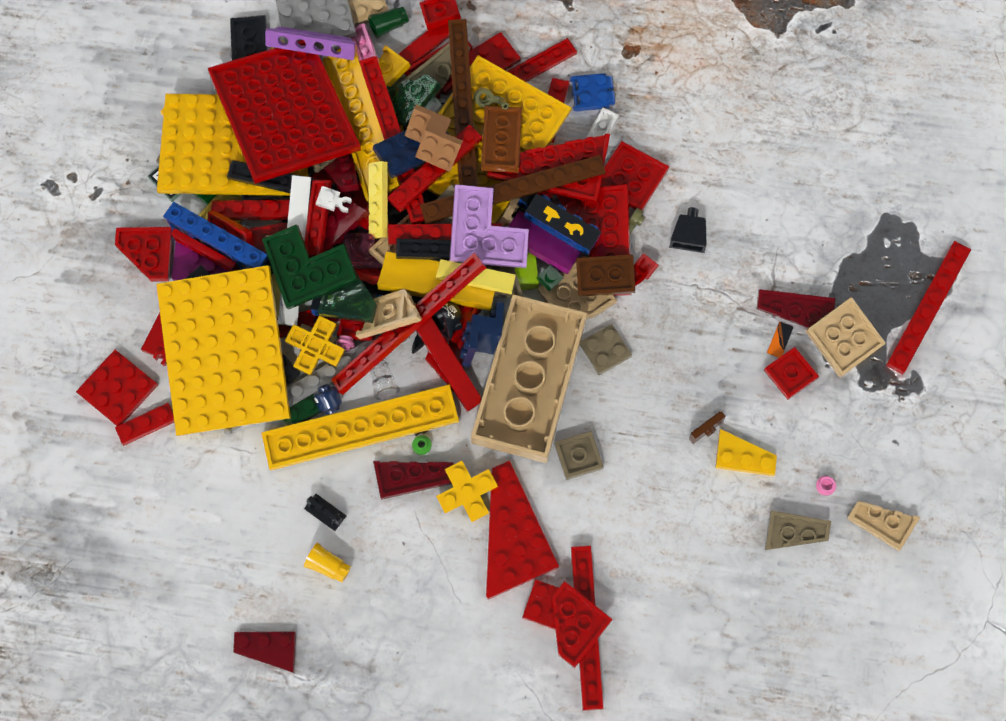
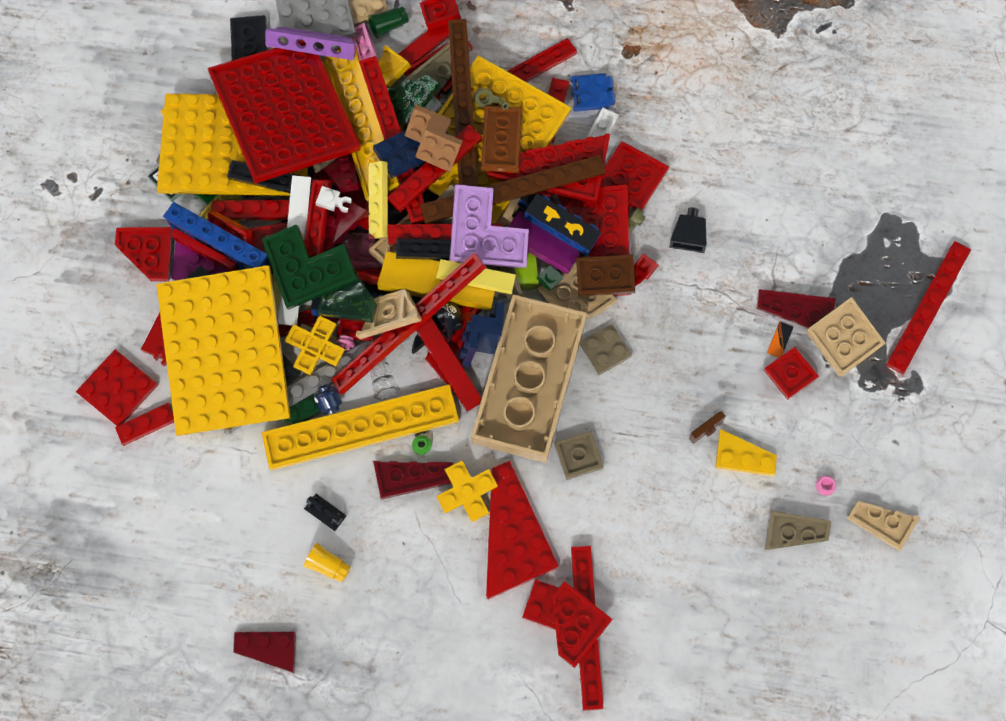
red plate [469,32,521,71] -> none

